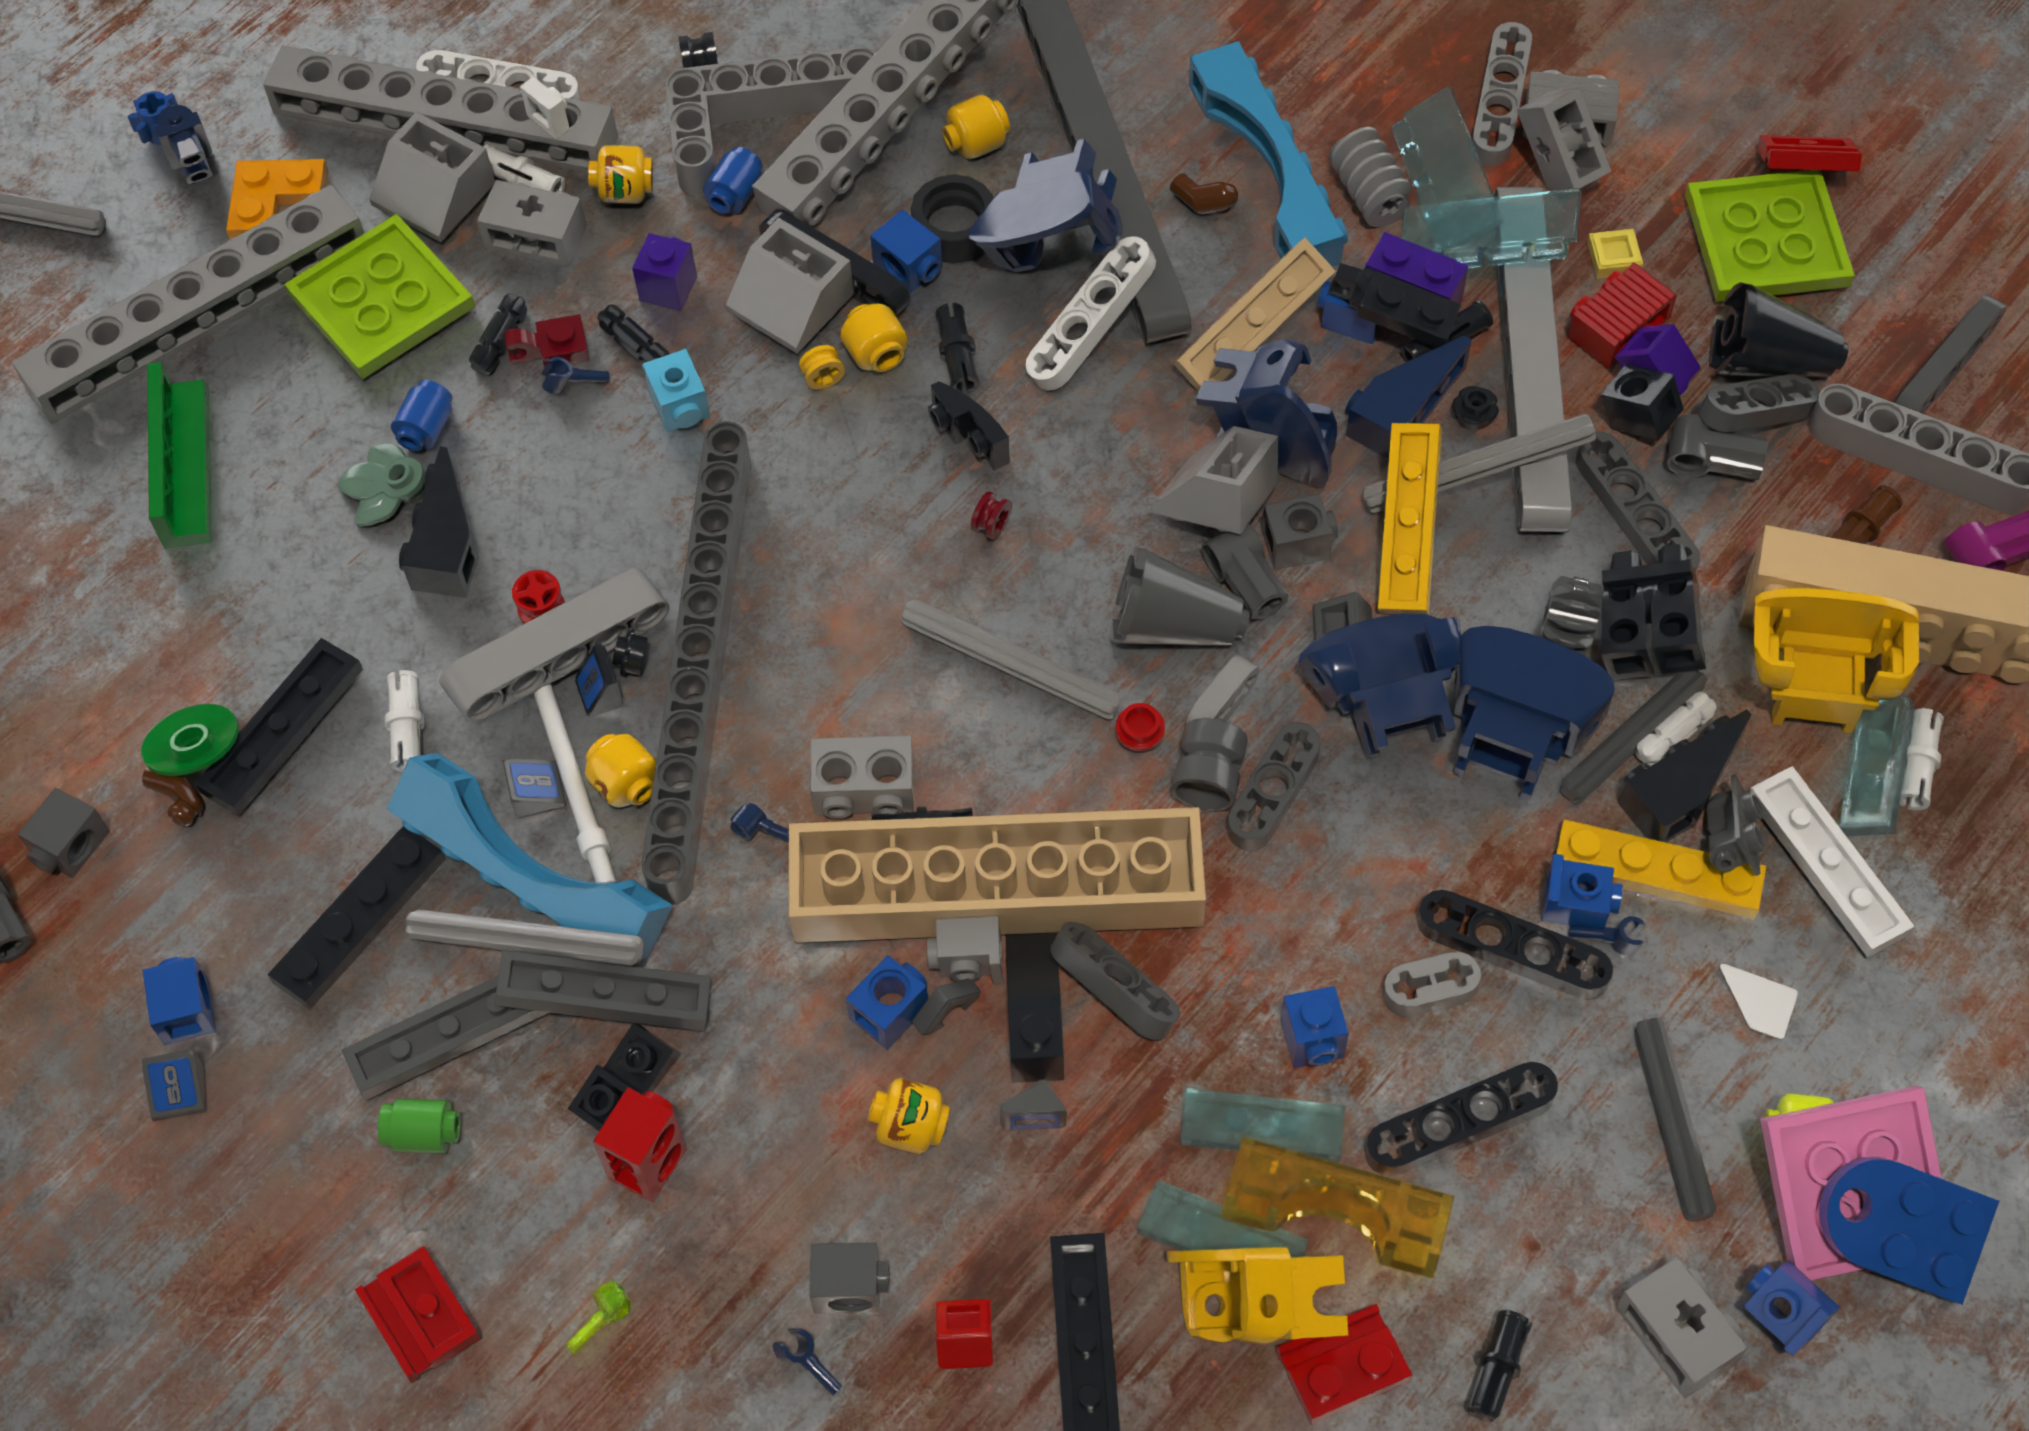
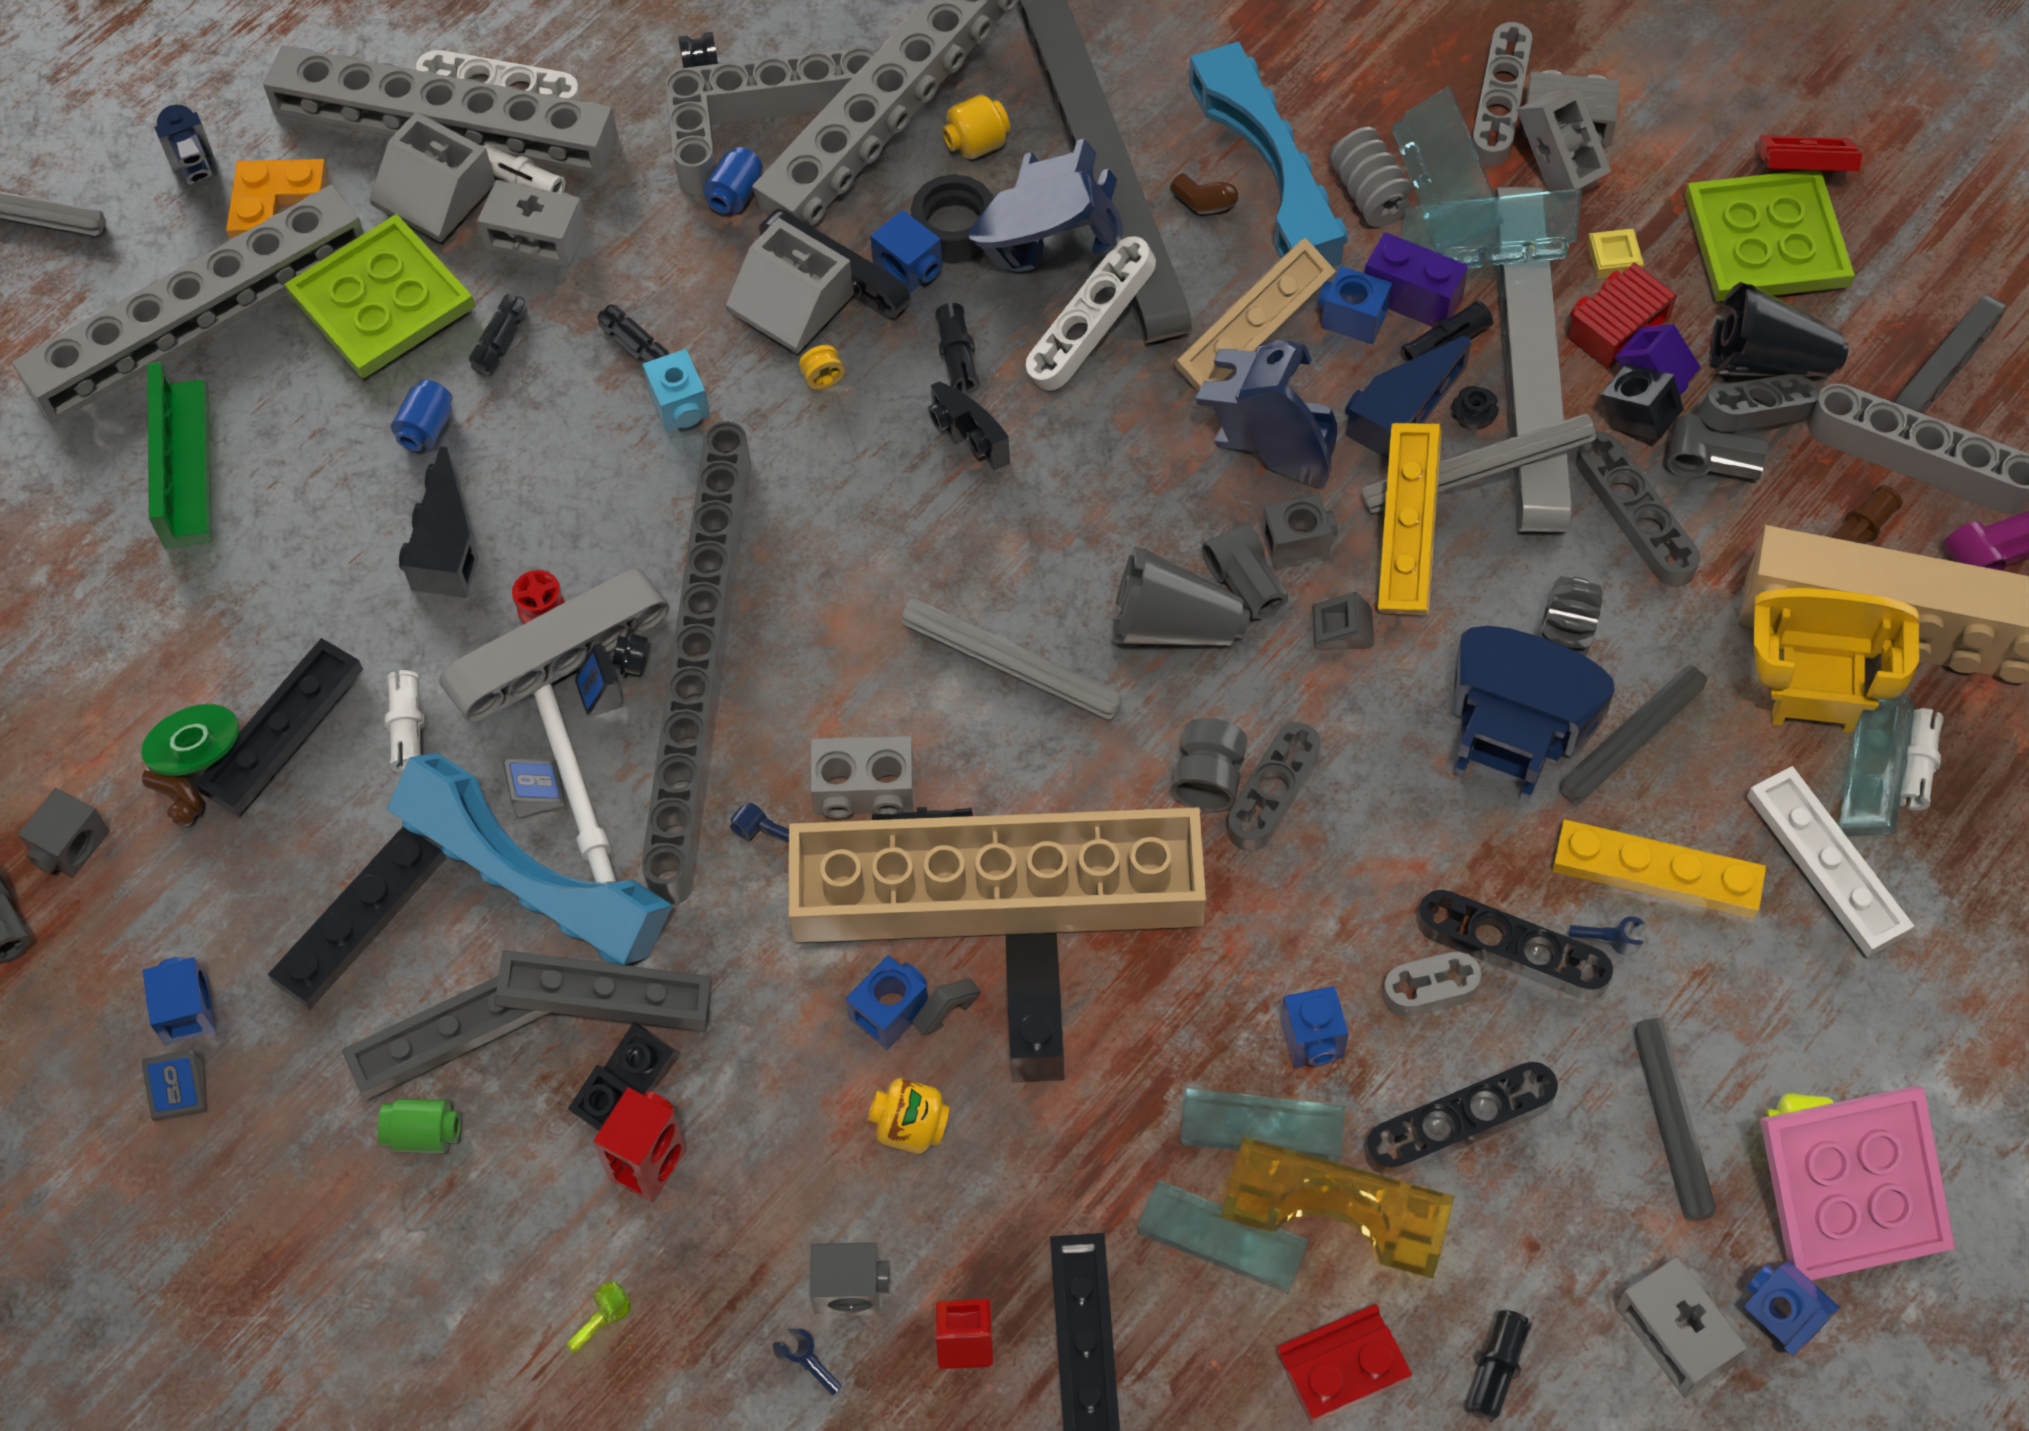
blue gear [128,91,177,146] -> none
sand green plate [337,443,426,527] -> none
red plate [354,1245,481,1383] -> none
light grey axle [405,909,643,966] -> none
dark red plate [504,314,589,367] -> none
white plate [520,77,570,140] -> none
dark blue hand [542,357,609,394] -> none
yellow head [584,734,656,808] -> none
yellow head [588,145,653,204] -> none
dark purple brick [632,233,697,312] -> none
yellow head [840,304,908,373] -> none
light grey brick [927,916,1003,984] -> none
dark red bush [970,491,1012,540] -> none
dark grey slope [1000,1079,1067,1131] -> none
dark grey beam [1050,922,1180,1040] -> none
red plate [1115,703,1165,751] -> none
light grey slope [1152,426,1278,534] -> none
yellow piece [1167,1247,1348,1345] -> none
light grey beam [1186,655,1260,724] -> none
dark blue piece [1297,613,1461,759] -> none
black hinge [1328,263,1461,348] -> none
blue brick [1542,854,1623,928] -> none
black hips [1601,544,1706,680] -> none
black slope [1618,709,1752,843] -> none
white axle [1635,692,1717,766] -> none
dark grey hinge [1706,774,1765,876] -> none
white sticker [1720,964,1798,1039] -> none
blue plate [1819,1157,2000,1305] -> none

